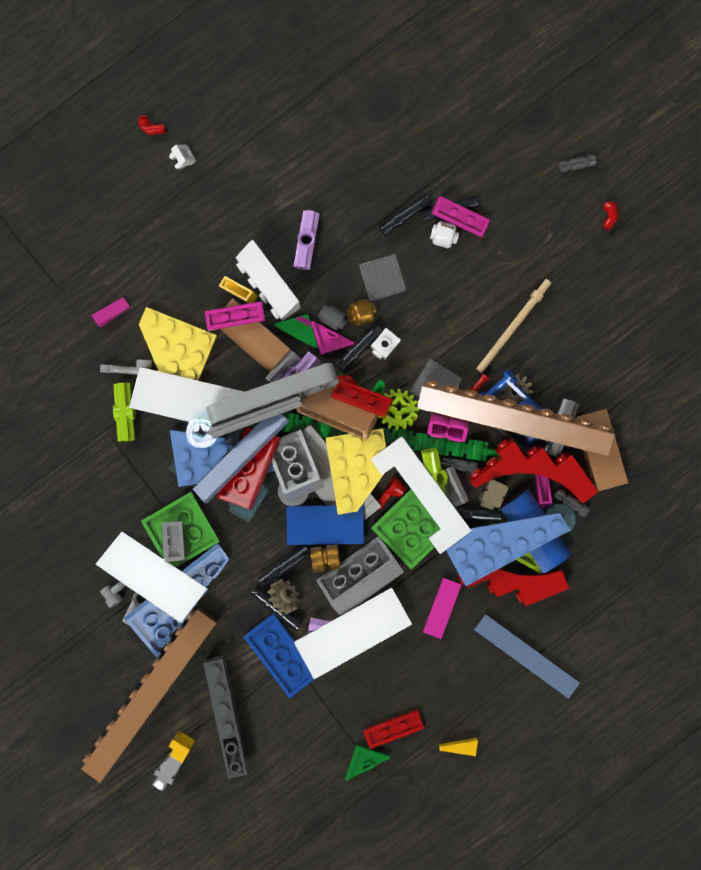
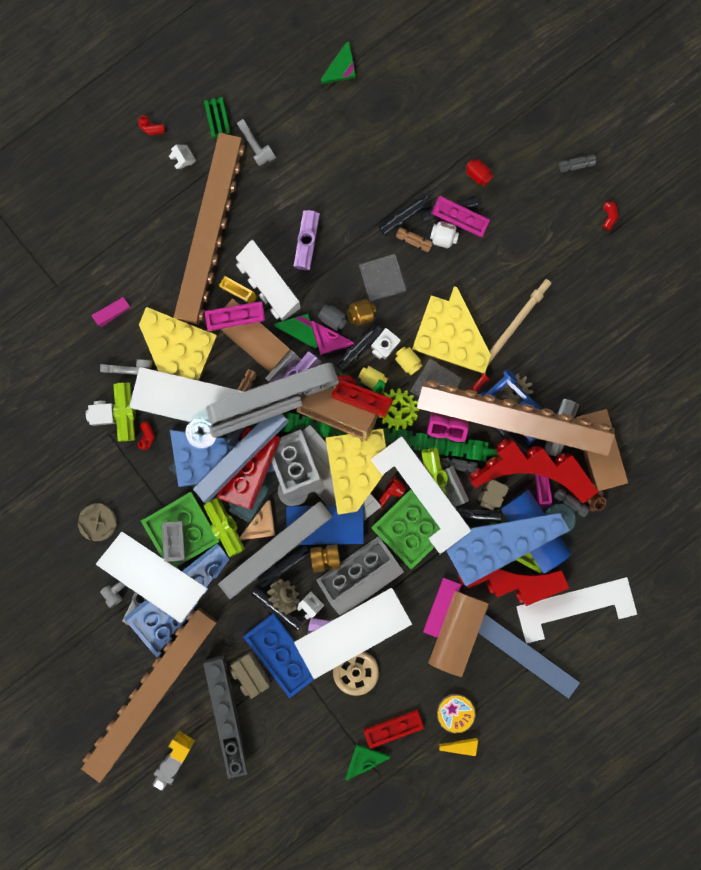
none -> dark tan tile [78,503,117,541]
none -> white brick [86,401,117,426]
none -> red arm [138,421,155,450]
none -> medium nougat brick [174,133,245,325]
none -> green tile [204,97,231,139]
none -> lime piece [204,498,245,557]
none -> light grey beam [218,501,333,599]
none -> dark tan brick [230,651,272,699]
none -> light grey brick [237,119,276,166]
none -> medium nougat axle [238,369,257,392]
none -> light nougat tile [240,500,275,540]
none -> white tile [297,592,324,619]
none -> green tile [321,42,355,84]
none -> tan plate [333,651,379,696]
none -> light yellow brick [358,366,388,390]
none -> light yellow brick [395,347,423,375]
none -> medium nougat axle [396,228,432,252]
none -> light yellow wing [412,286,491,374]
none -> medium nougat brick [428,591,488,677]
none -> tile [437,694,476,734]
none -> red brick [465,159,494,186]
none -> white sticker [516,577,637,644]
none -> reddish brown plate [587,491,607,512]

